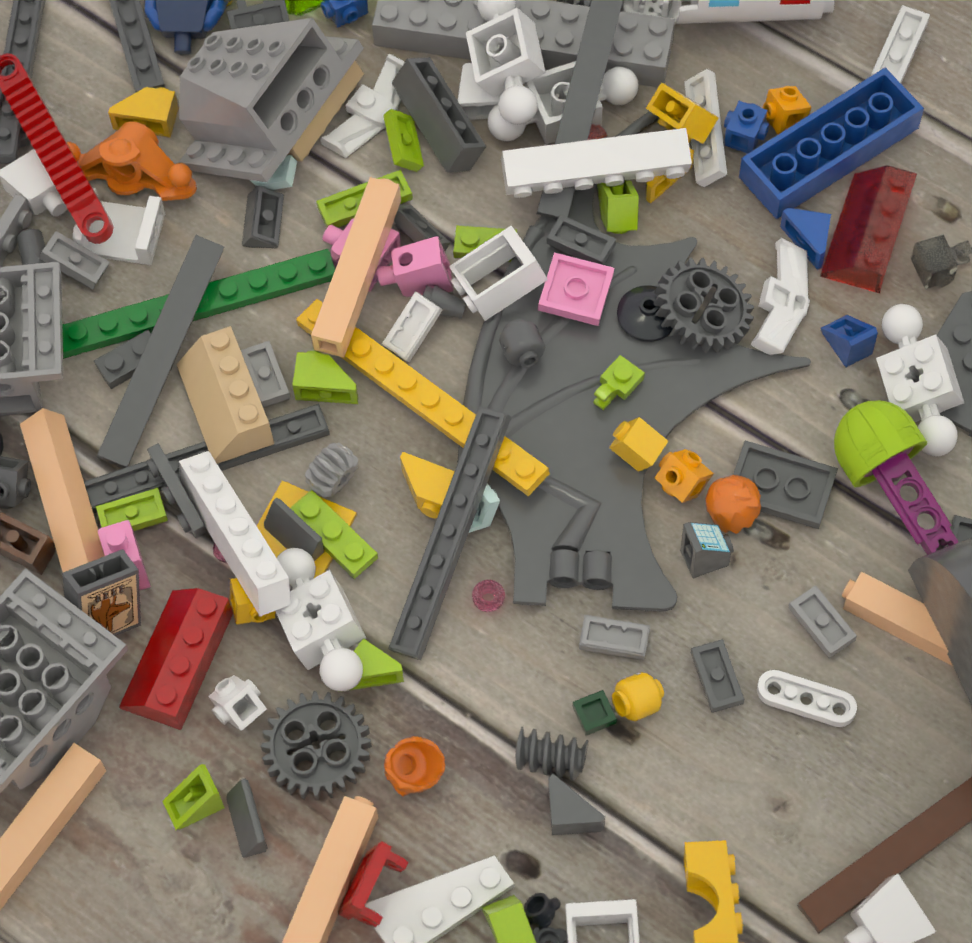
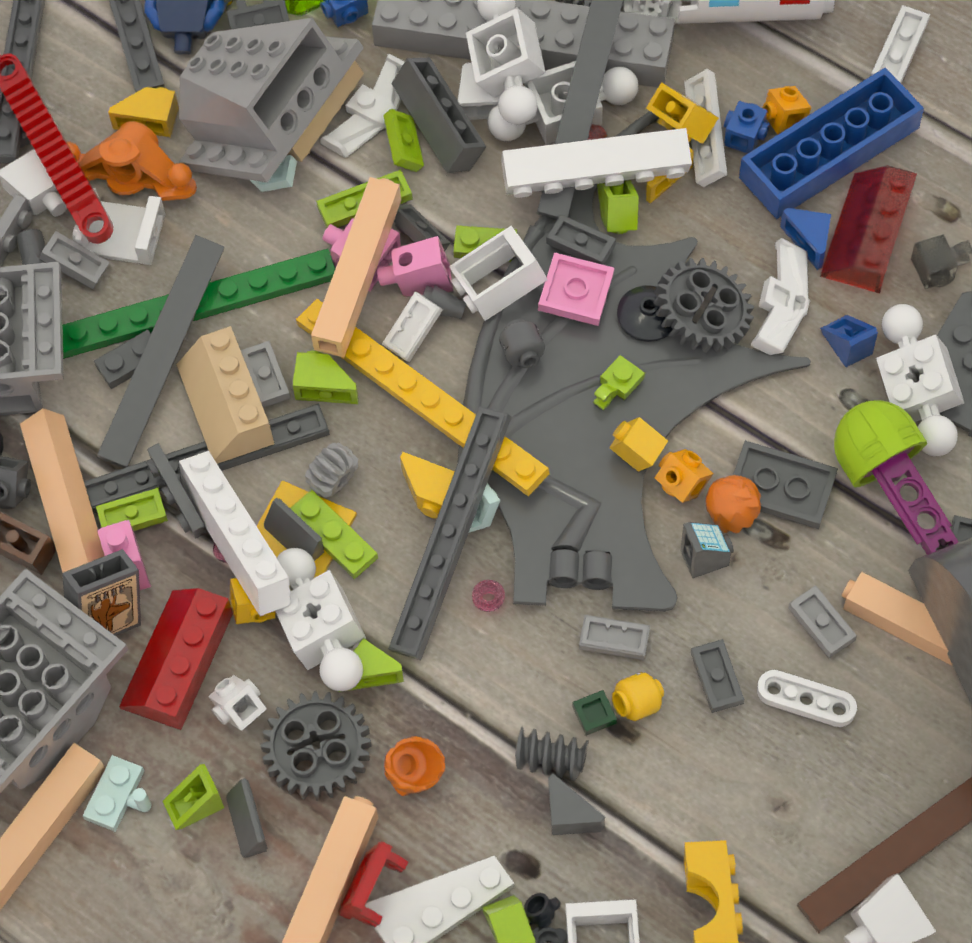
dark grey slope [242,185,284,249] -> none
none -> light aqua plate [83,755,151,832]

